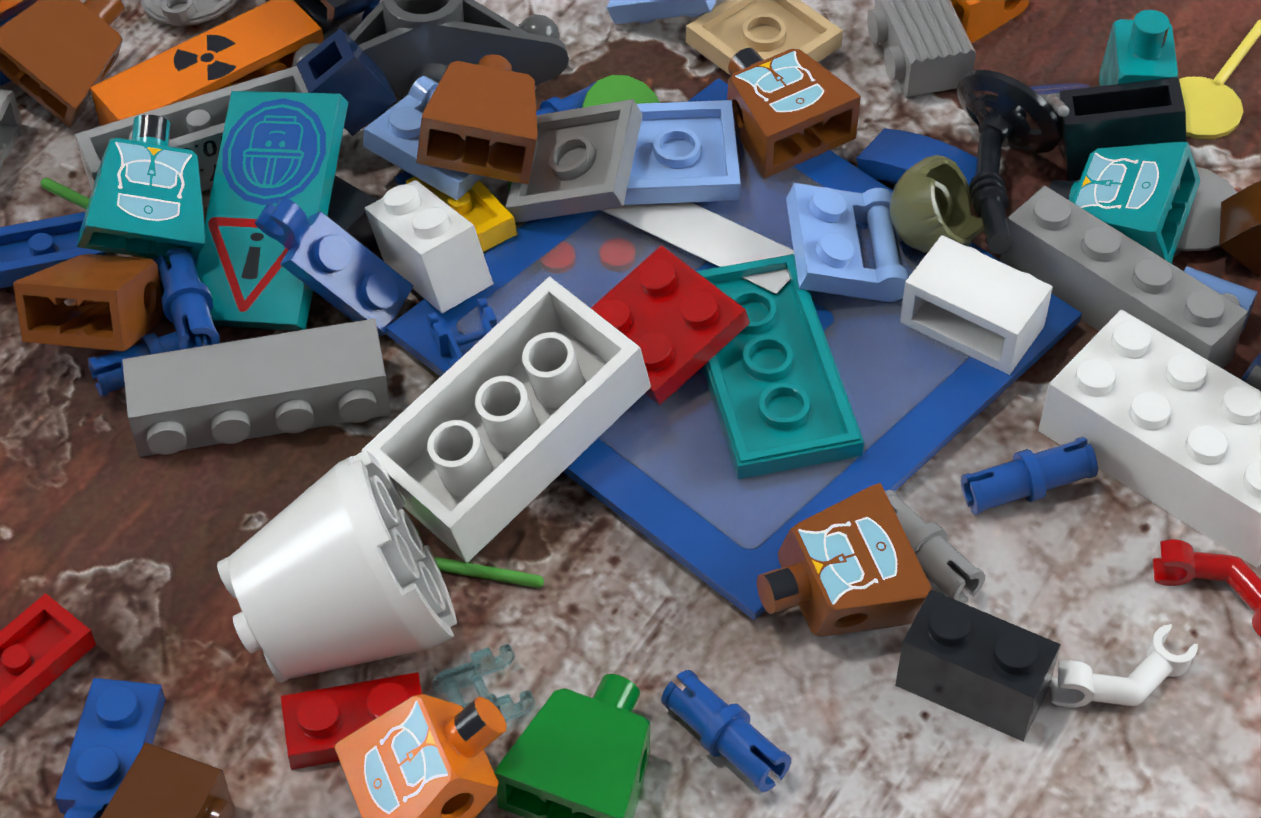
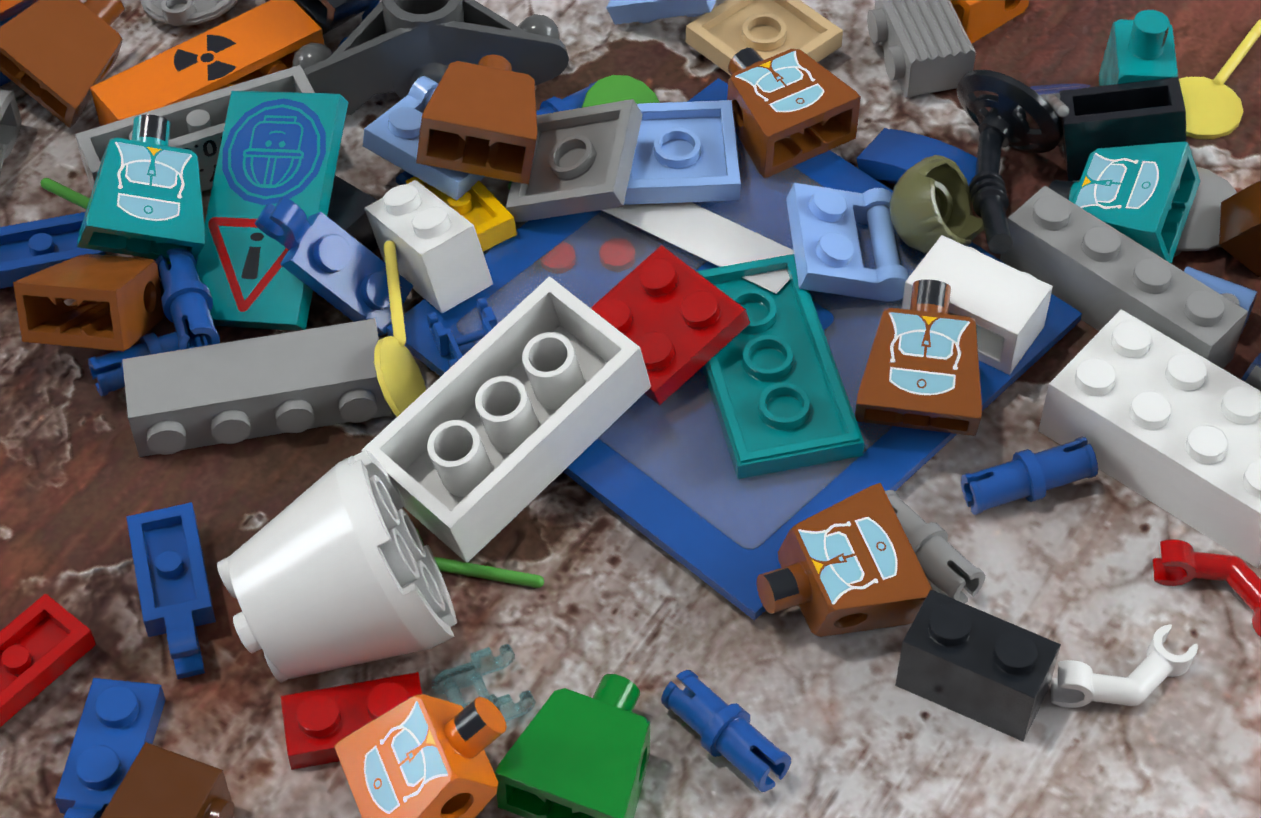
dark blue brick [296,27,397,136] -> none
none -> blue plate [126,502,216,679]
none -> light yellow piece [374,241,426,417]
none -> dark orange torso [855,279,982,436]

